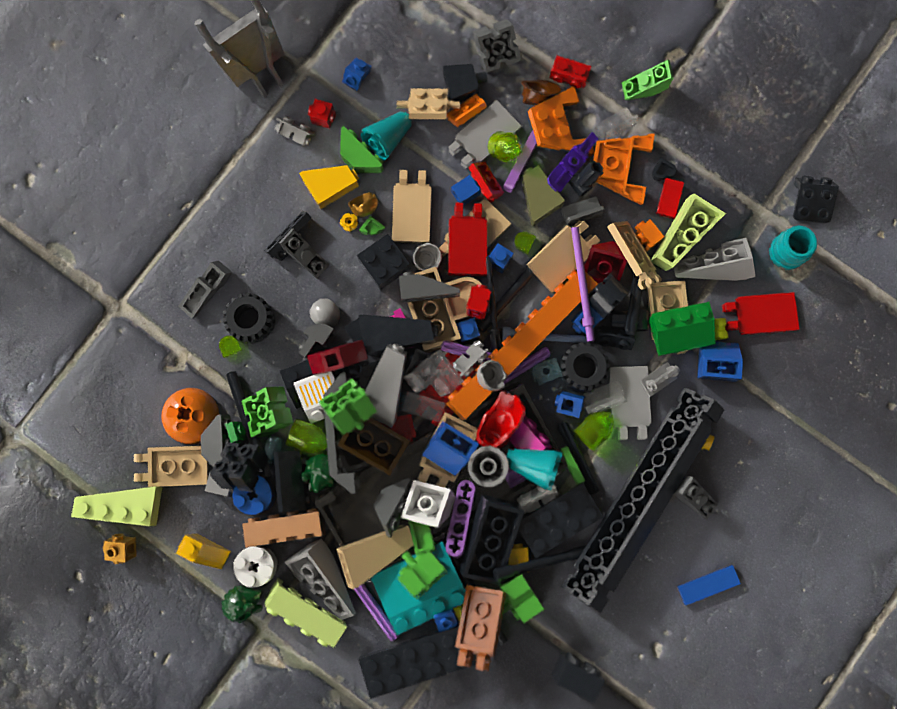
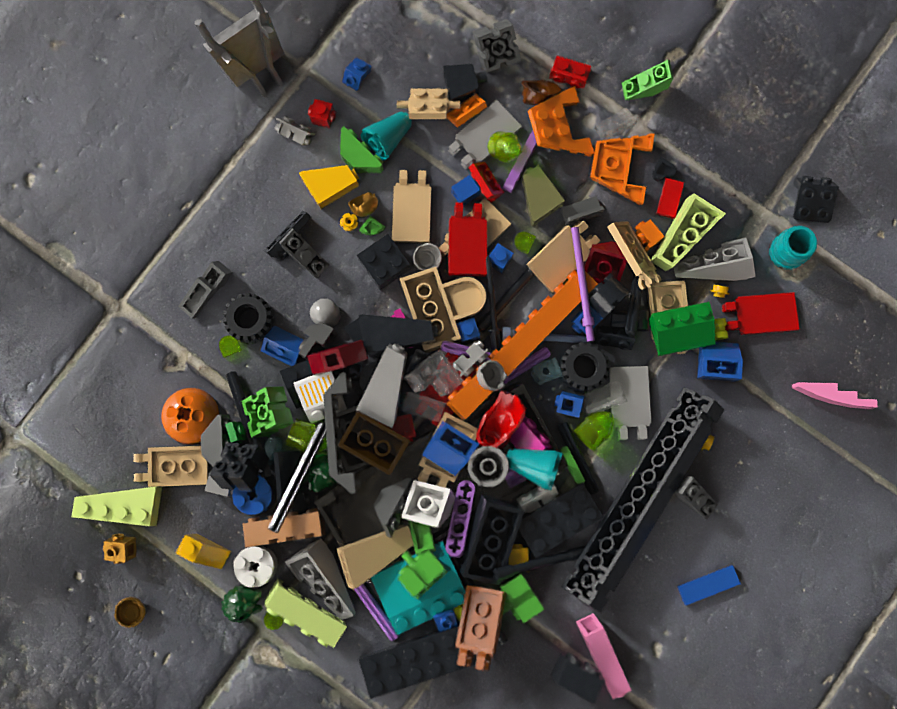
bright green brick [319,379,377,435] -> none
dark grey slope [399,272,460,303] -> none
red brick [466,284,491,319] -> none
dark purple piece [547,132,599,192] -> none
black piece [568,161,603,197] -> none
light grey hinge [640,362,680,397] -> none
none -> pearl gold hair [115,597,146,628]
none -> blue panel [261,326,303,366]
none -> clear neon green tile [264,612,284,630]
none -> axle [268,422,326,533]
none -> bright pink slope [576,613,631,699]
none -> yellow plate [710,285,730,298]
none -> bright pink slope [792,382,877,409]

